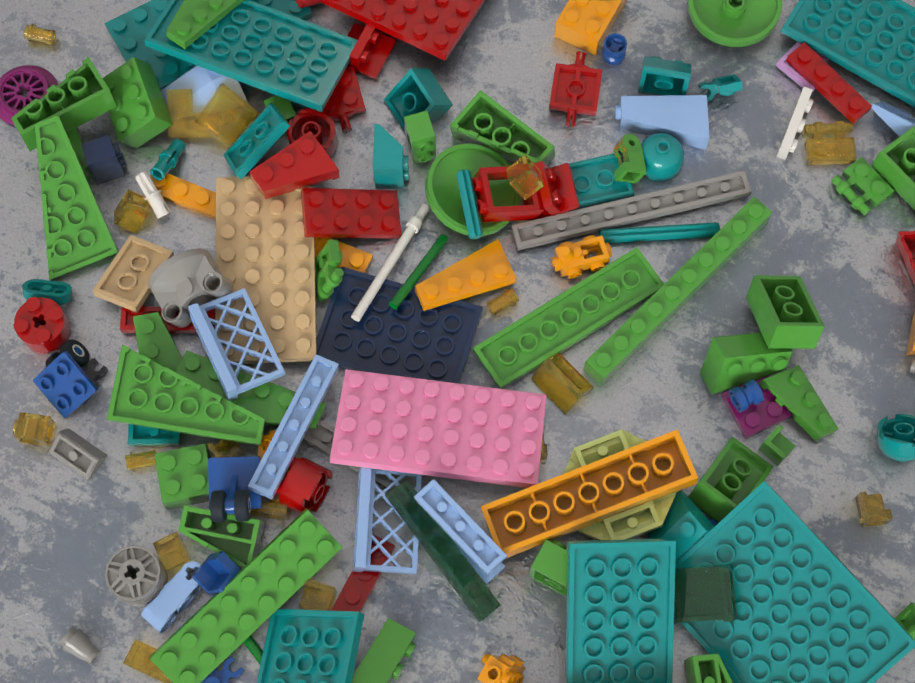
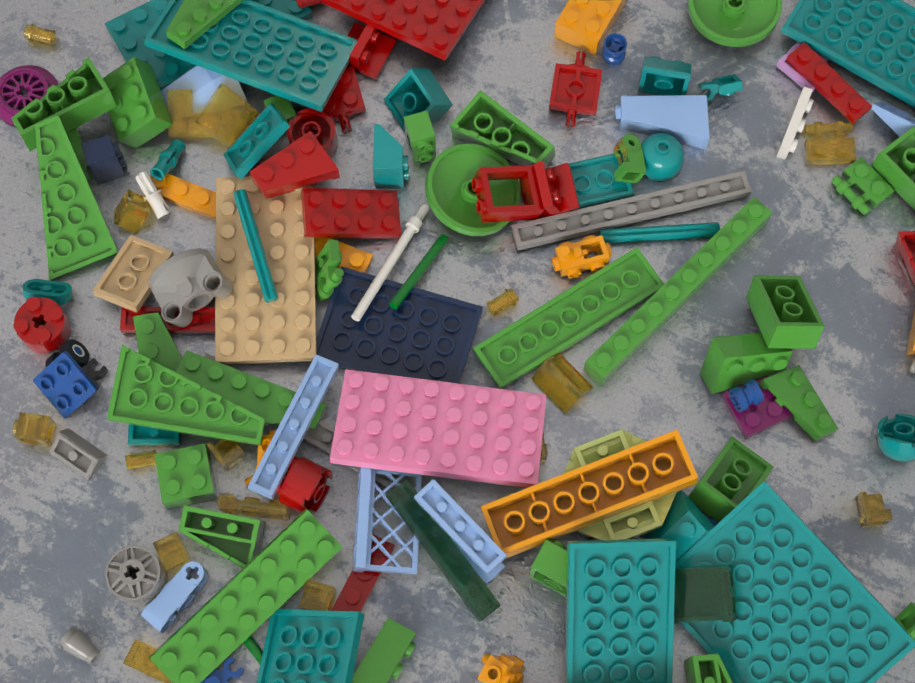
light blue fence [188,288,285,401] -> none
blue panel [193,551,240,595] -> none
blue plate [208,456,262,522] -> none
light orange wing [415,239,516,311] -> none
teal axle [457,169,483,239] -> none
clear yellow panel [506,155,544,200] -> none
bright green panel [758,424,795,466] -> none
none -> teal axle [233,189,278,303]

